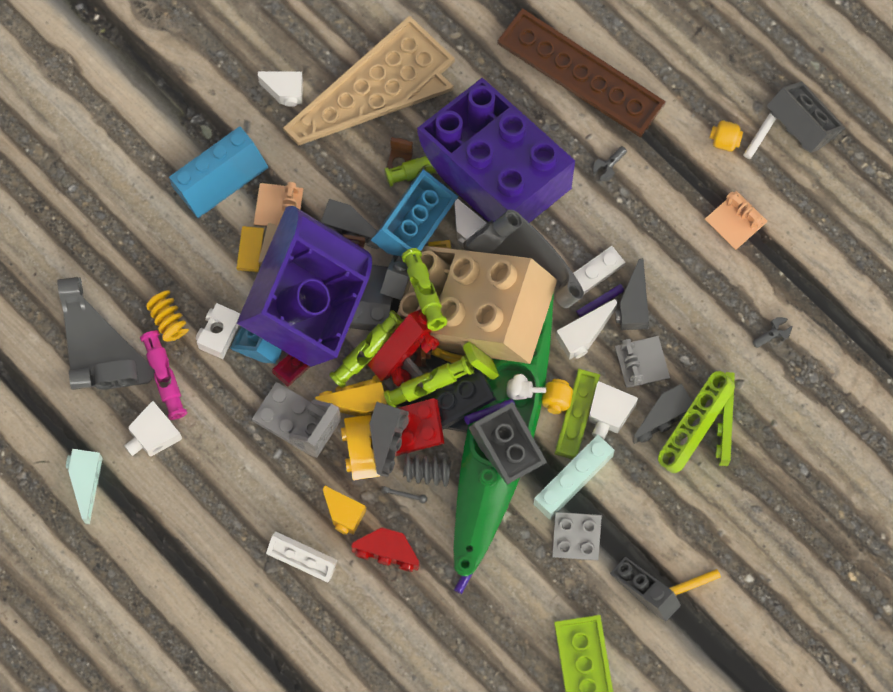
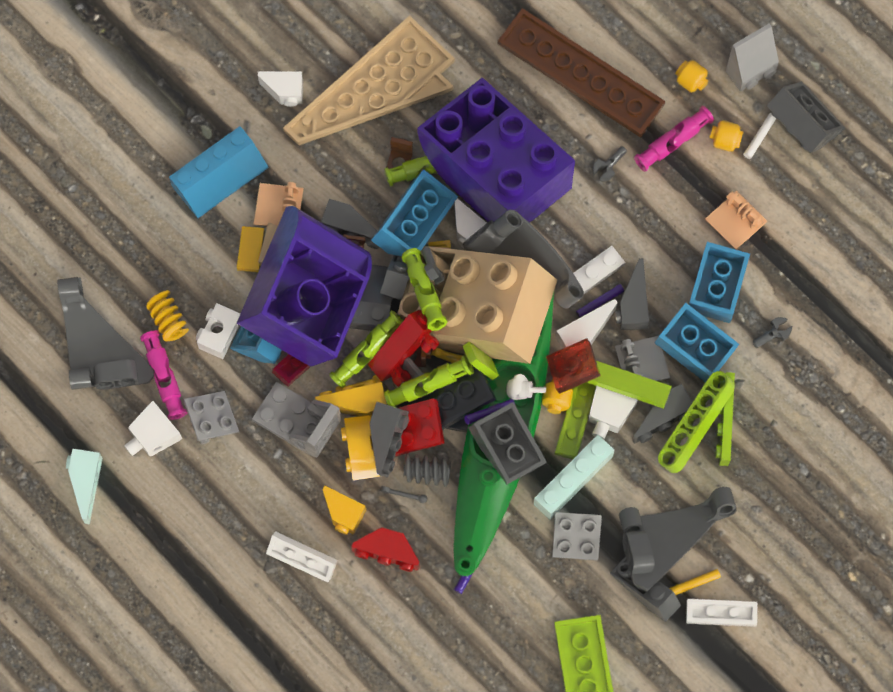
none -> light grey hinge [184,391,239,444]
none -> dark grey bar [422,247,444,285]
none -> clear red plate [546,338,601,394]
none -> lime tile [578,357,672,409]
none -> dark grey panel [619,487,737,591]
none -> dark pink piece [634,106,714,172]
none -> dark azure brick [655,303,740,383]
none -> yellow head [675,60,709,93]
none -> white plate [686,599,757,627]
none -> dark azure brick [689,242,750,323]
none -> light grey slope [726,24,779,92]

